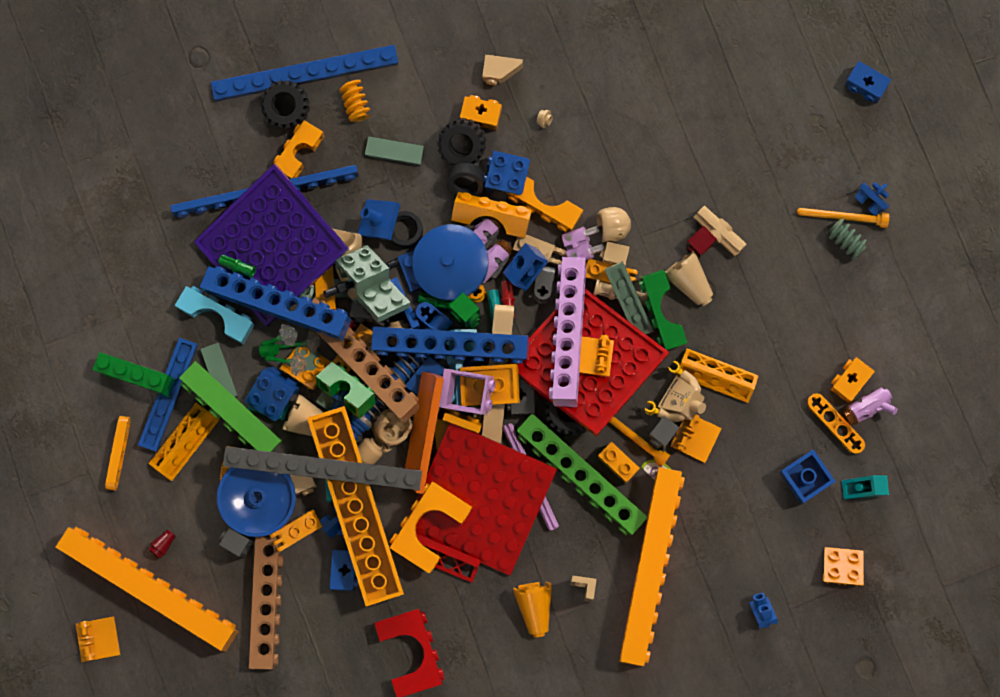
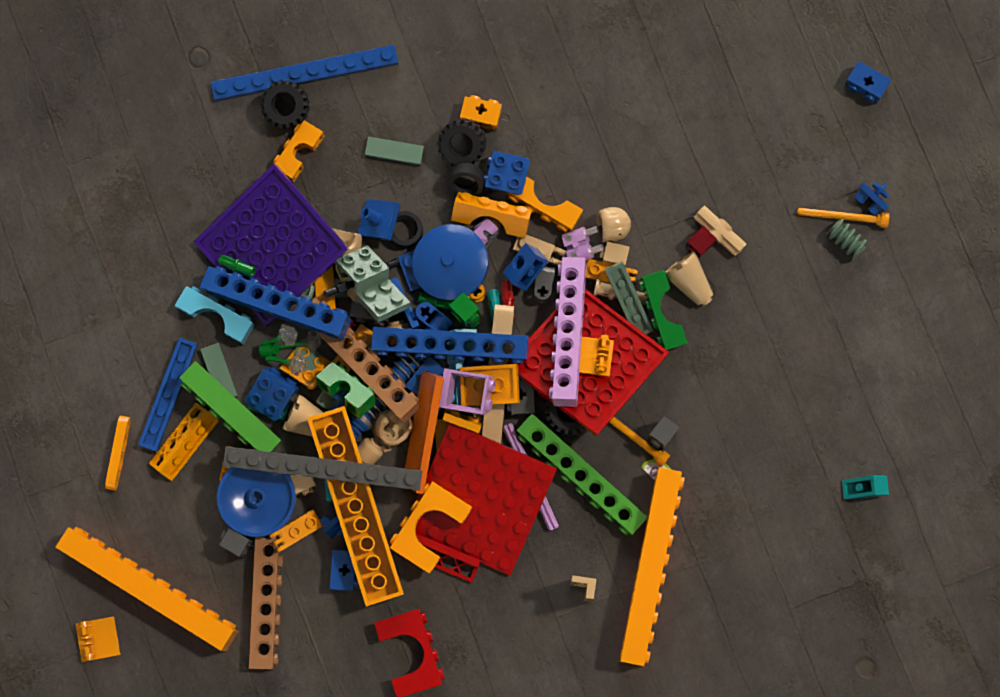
green arch [92,352,175,397] -> none
dark red cone [148,529,176,559] -> none
blue plate [170,165,359,218] -> none
light orange piece [339,80,372,122] -> none
tan slope [482,55,523,85] -> none
piece [483,239,513,284] -> none
light orange cone [513,582,552,637] -> none
tan plate [537,110,553,128] -> none
light orange brick [597,441,640,484] -> none
tan torso [645,361,706,423] -> none
light orange hinge [671,414,722,463] -> none
light orange fence [676,348,758,403] -> none
blue hips [749,593,778,629] -> none
blue brick [779,449,836,505] -> none
light orange beam [807,393,865,454] -> none
light orange hinge [822,547,864,587] -> none
light orange brick [830,357,875,404] -> none
lavender piece [842,387,898,426] -> none

